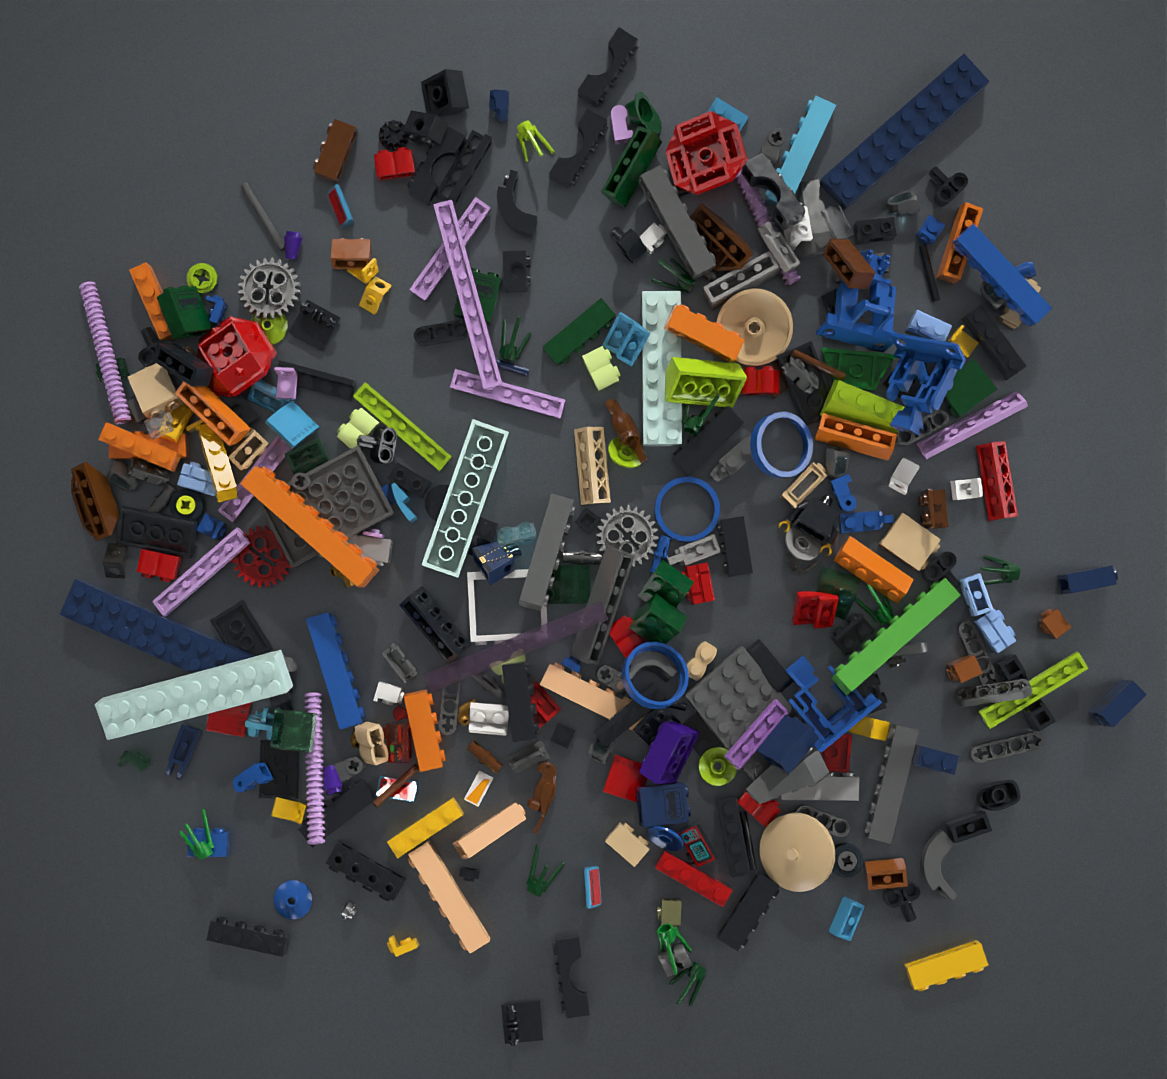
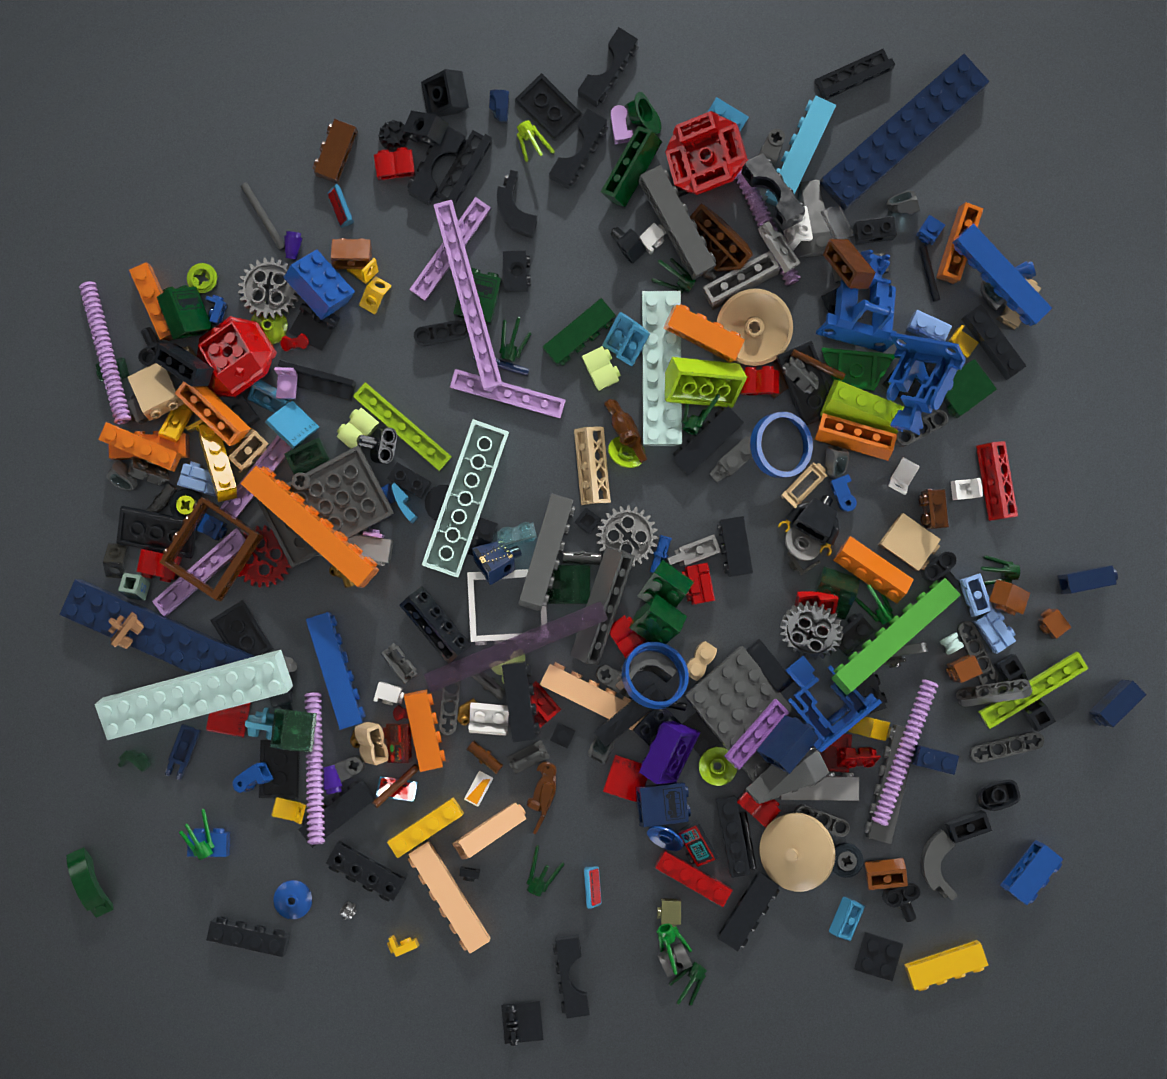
reddish brown wedge [71,462,119,541] -> none
clear bracket [144,407,174,440] -> none
blue plate [562,656,582,673] -> none
tan brick [605,822,650,867] -> none
blue piece [654,477,720,542] -> none
blue hinge [839,511,894,533] -> none
lavender plate [916,391,1028,459] -> none
black beam [928,166,968,207] -> none
none -> dark green arch [66,847,114,918]
none -> medium nougat hips [108,612,144,649]
none -> sand green brick [118,573,151,601]
none -> reddish brown window [160,497,264,601]
none -> red piece [280,333,309,352]
none -> blue brick [283,250,355,320]
none -> black tile [515,73,582,141]
none -> dark grey gear [780,601,843,660]
none -> black fence [815,48,895,100]
none -> red hinge [838,747,881,768]
none -> black plate [854,932,903,981]
none -> lavender piece [872,679,939,826]
none -> light aqua wheel [939,632,964,655]
none -> dark orange brick [989,579,1030,616]
none -> blue brick [1000,840,1063,905]

